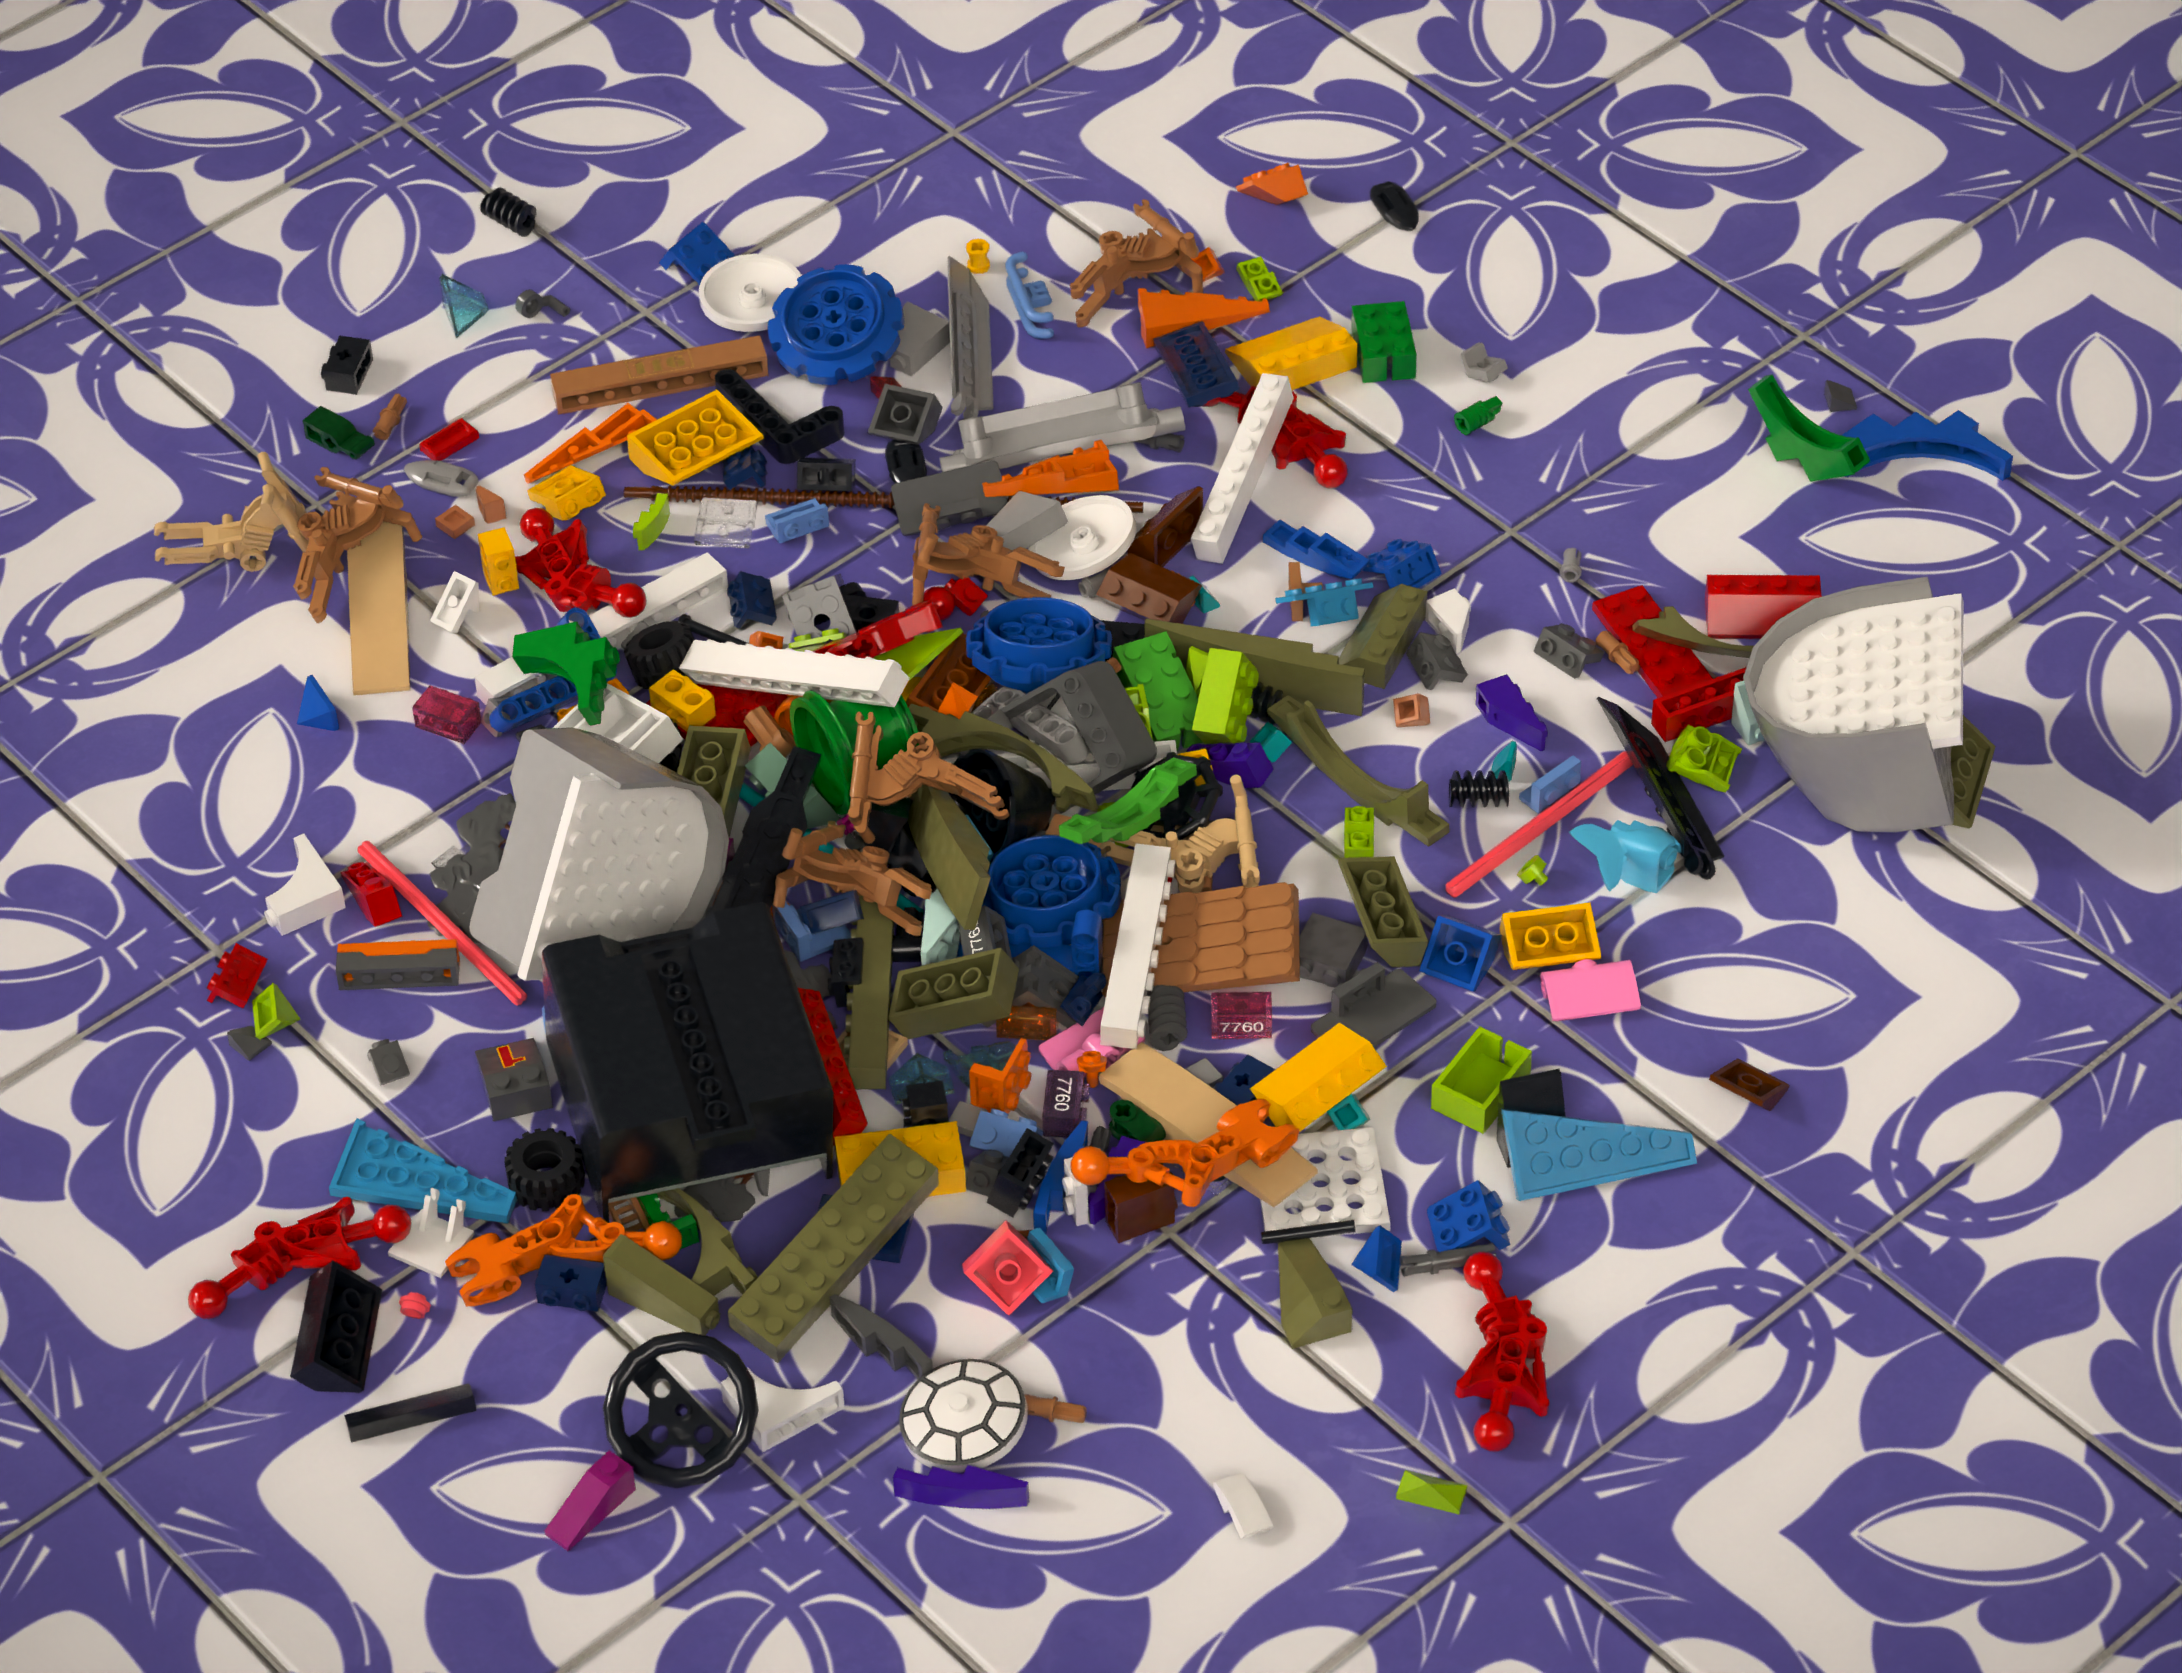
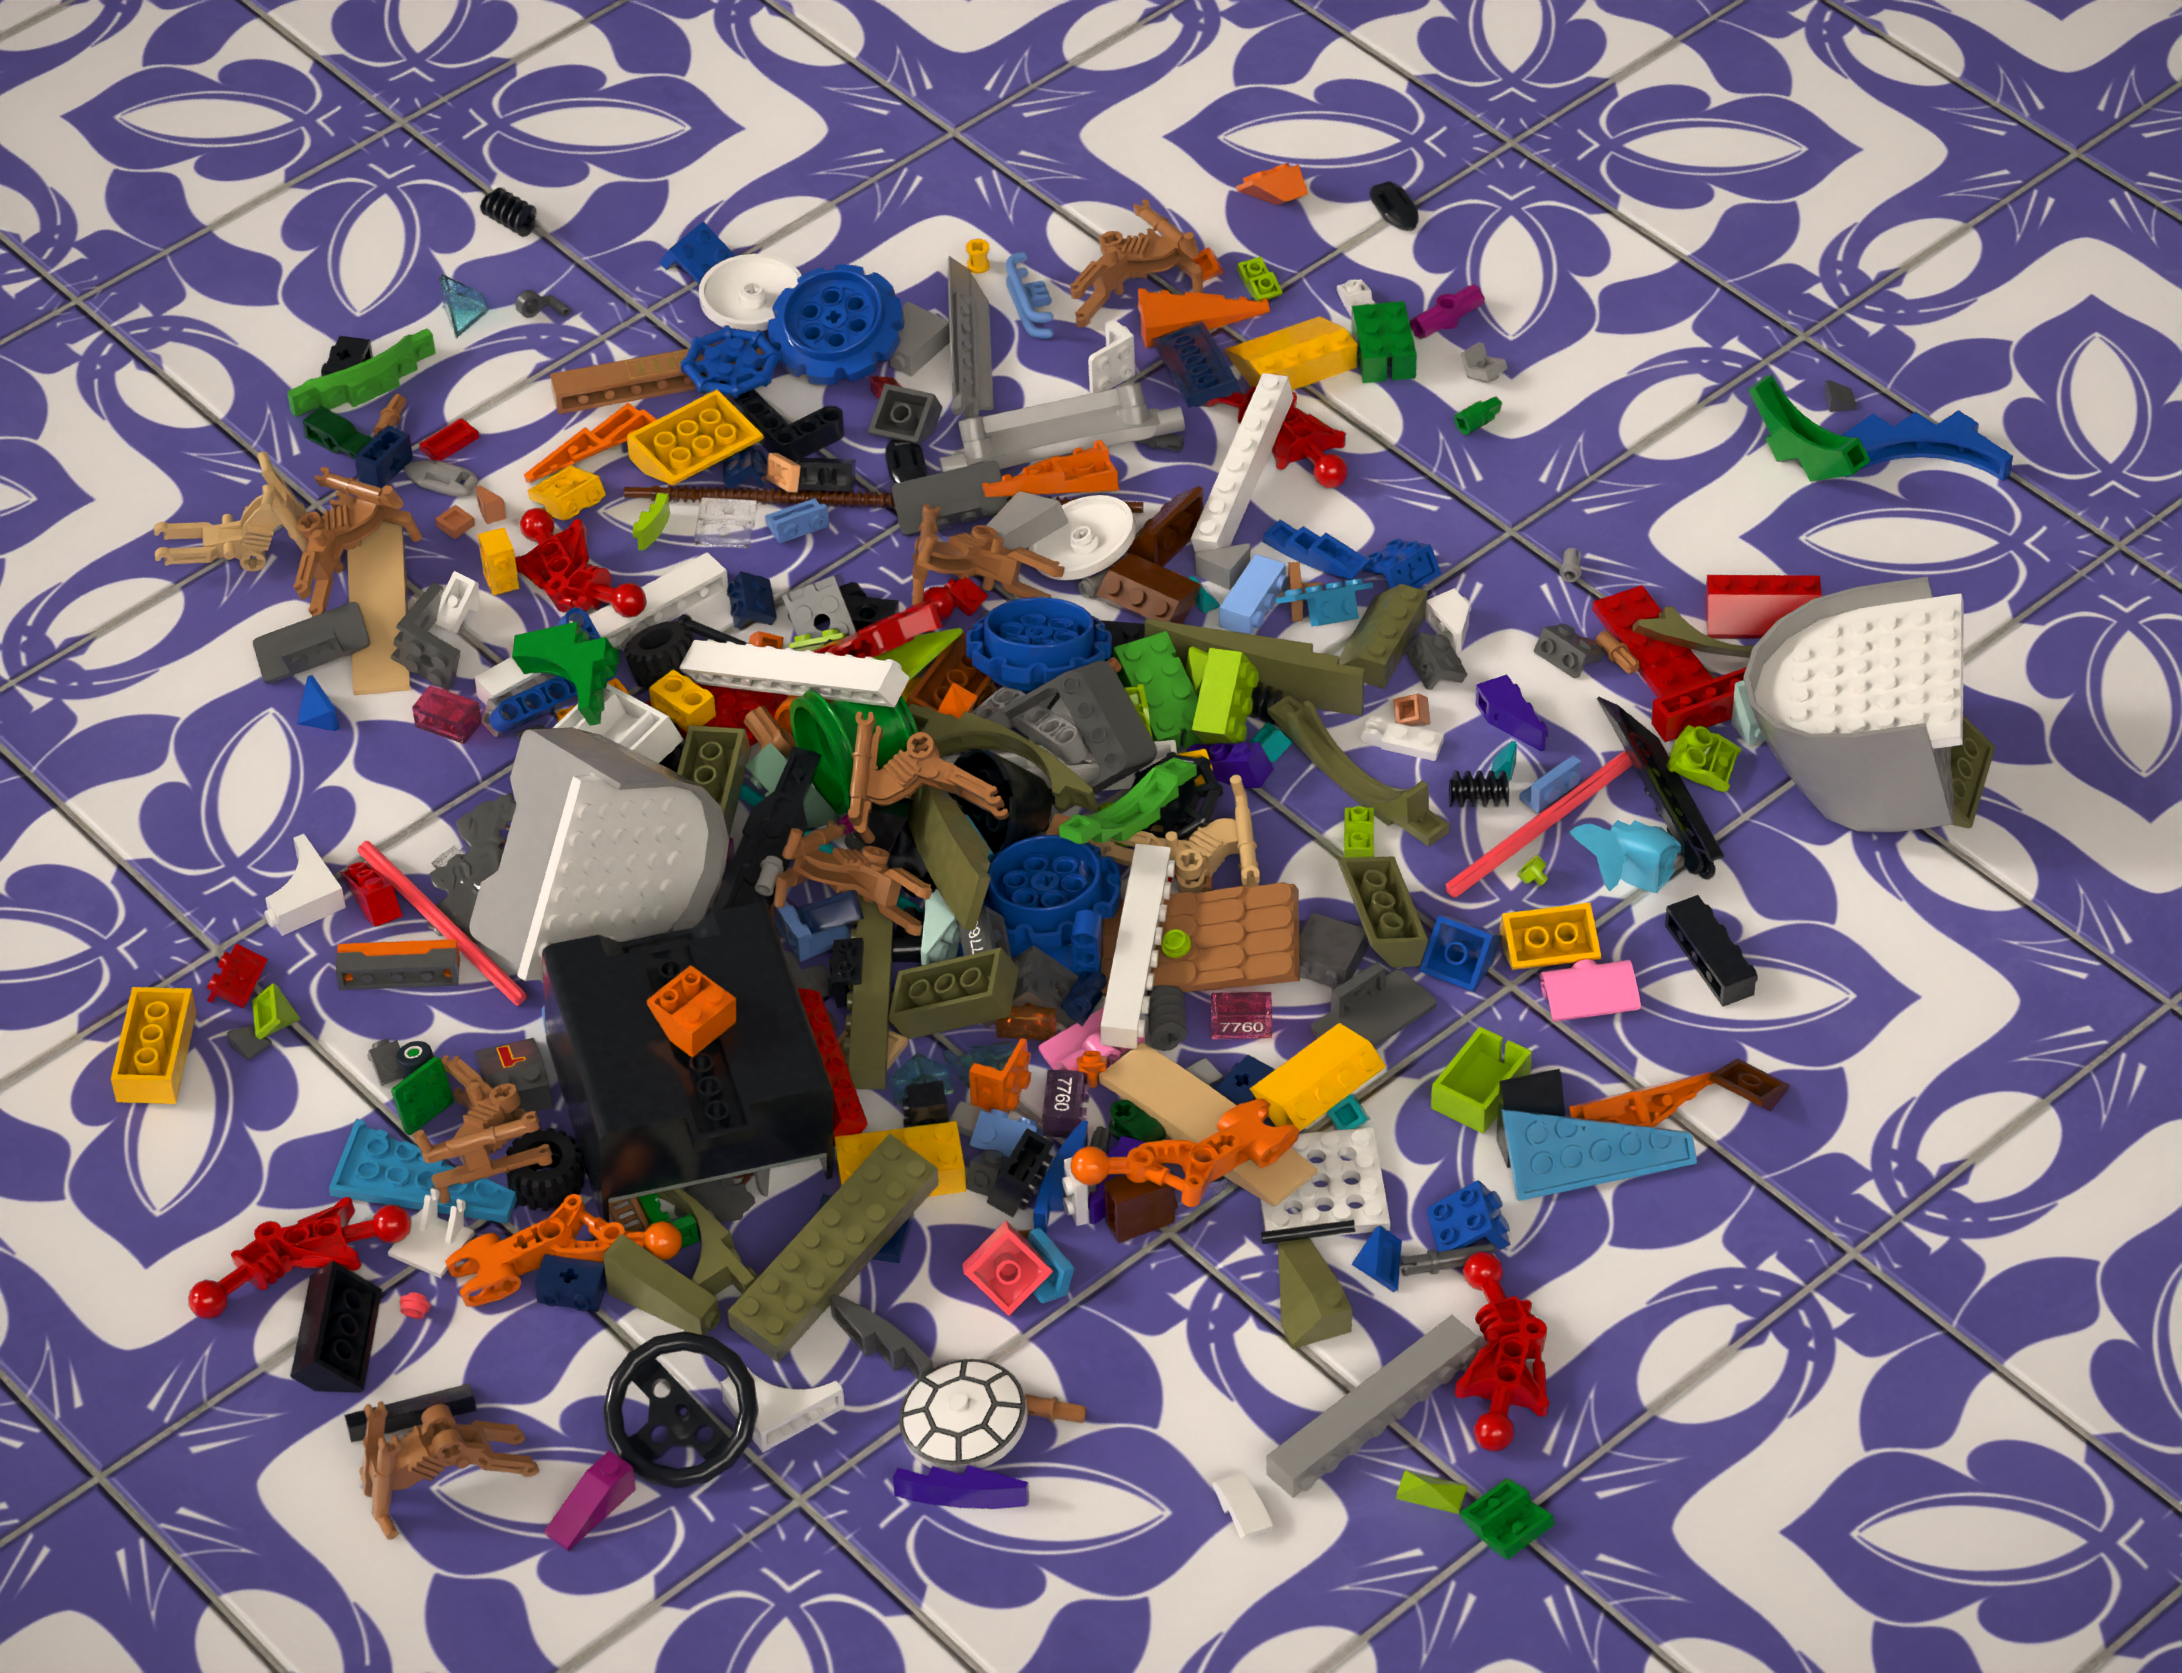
none -> yellow brick [111,987,197,1104]
none -> dark grey bracket [253,602,370,684]
none -> bright green piece [287,328,436,417]
none -> dark blue brick [354,425,413,488]
none -> medium nougat piece [359,1401,539,1540]
none -> dark grey bracket [391,582,461,692]
none -> green plate [391,1041,454,1135]
none -> medium nougat piece [413,1055,553,1204]
none -> orange slope [647,965,736,1058]
none -> blue plate [680,325,782,399]
none -> light grey pin [755,856,784,896]
none -> light nougat plate [766,453,801,492]
none -> white bracket [1088,319,1135,394]
none -> lime plate [1161,929,1191,958]
none -> light grey slope [1195,543,1250,590]
none -> light blue brick [1219,554,1288,634]
none -> light grey brick [1266,1315,1479,1498]
none -> white slope [1337,279,1376,317]
none -> white hinge [1359,716,1444,761]
none -> magenta piece [1410,284,1485,340]
none -> green slope [1459,1478,1555,1560]
none -> orange wedge [1569,1072,1714,1127]
none -> black brick [1665,895,1758,1007]

